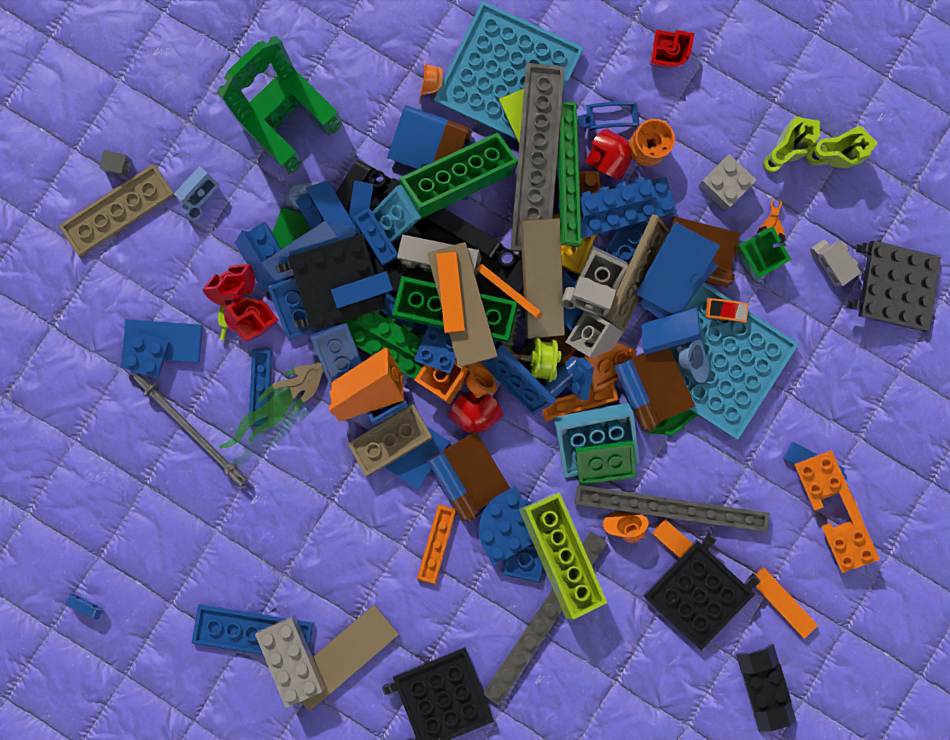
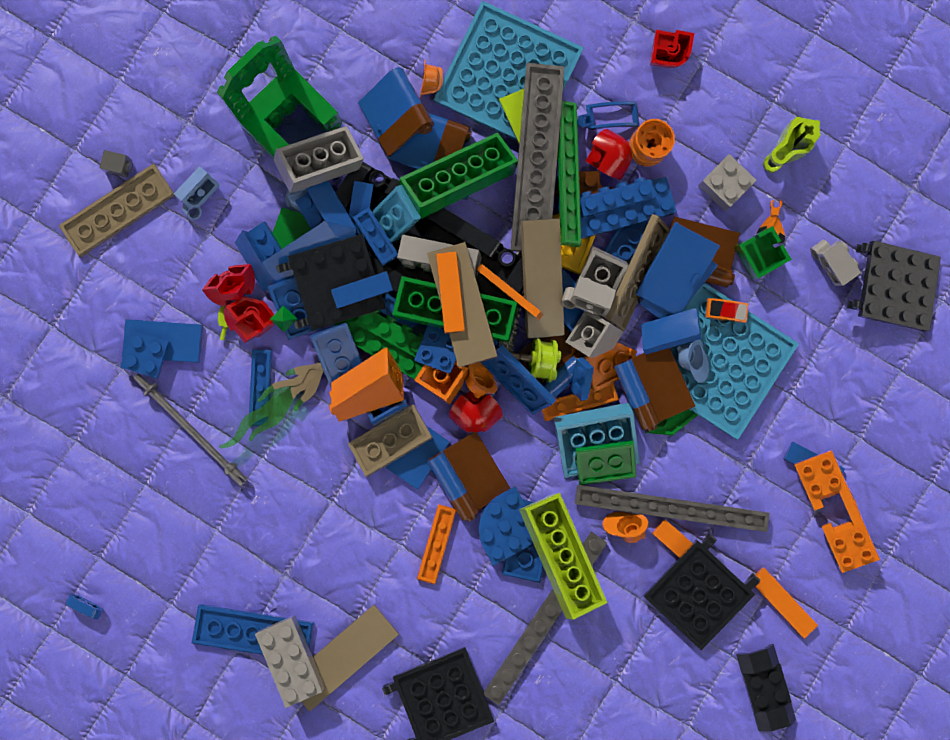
lime piece [806,126,878,168] -> none
none -> green slope [270,305,298,332]
none -> light grey brick [273,126,364,193]
none -> blue door [358,67,434,157]

